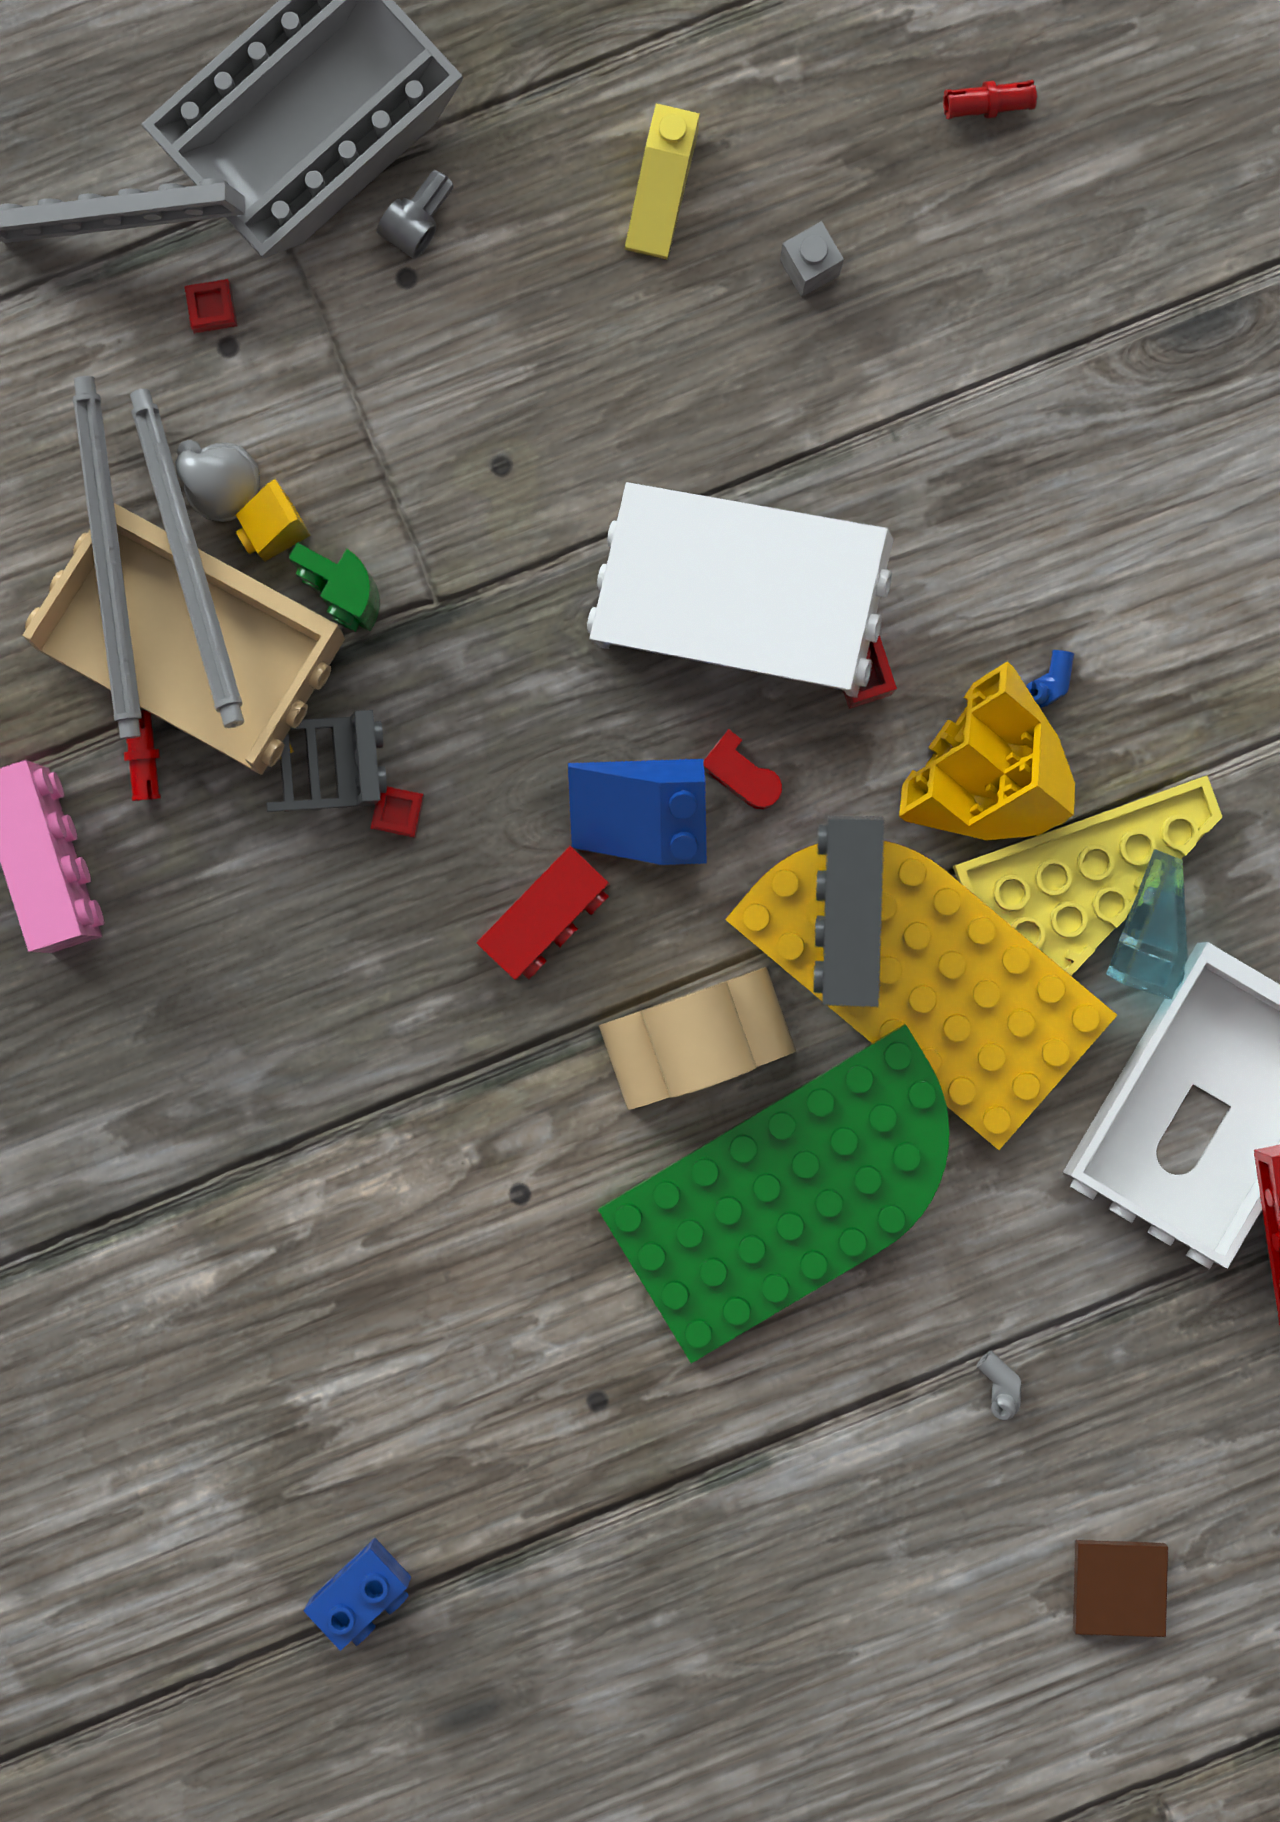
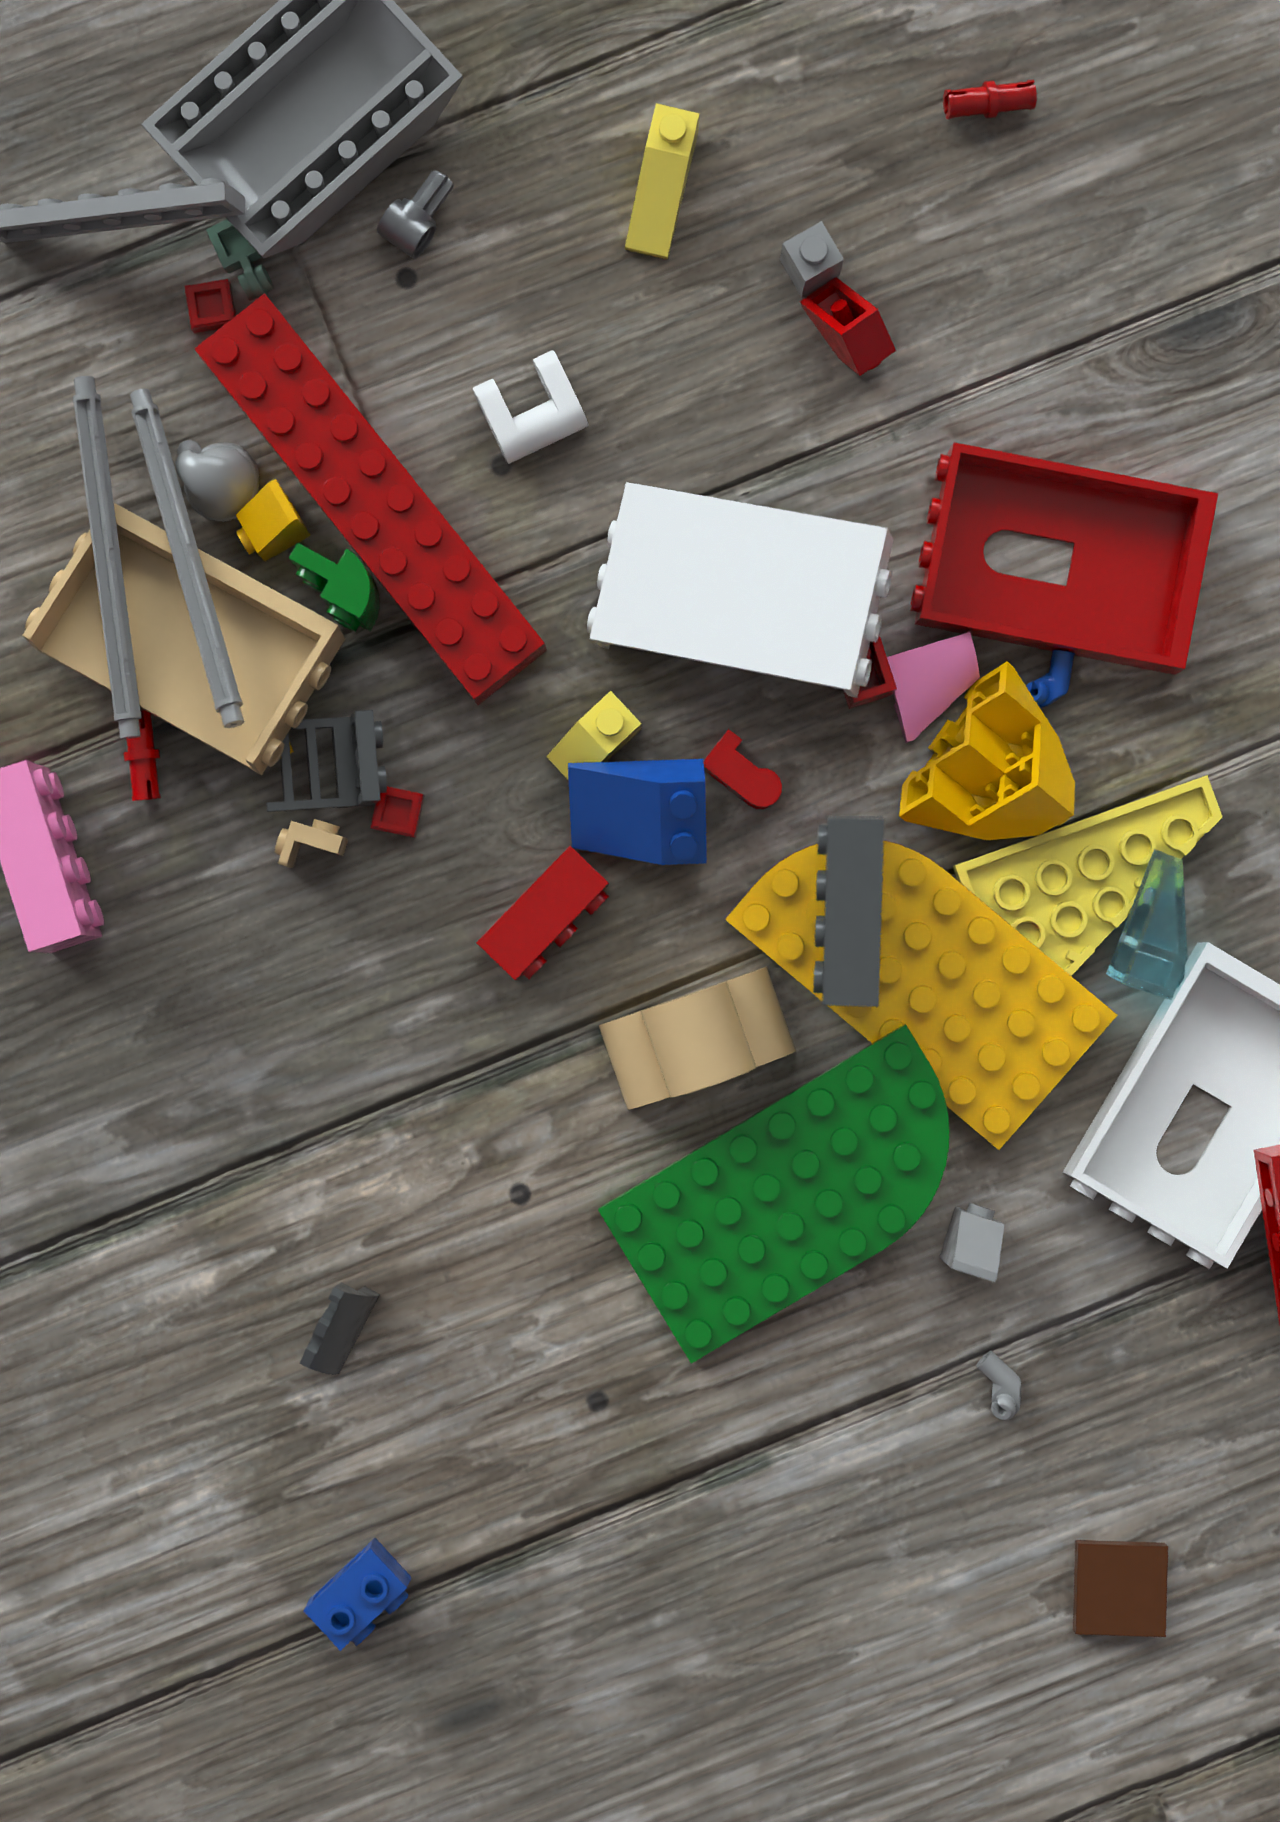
none -> red brick [194,293,547,705]
none -> sand green plate [206,219,274,301]
none -> tan bracket [275,819,348,868]
none -> dark grey slope [300,1282,380,1375]
none -> white connector [472,350,589,464]
none -> light yellow slope [546,691,642,781]
none -> red slope [800,277,896,376]
none -> bright pink slope [887,632,980,743]
none -> red panel [910,442,1218,675]
none -> light grey slope [939,1203,1005,1282]

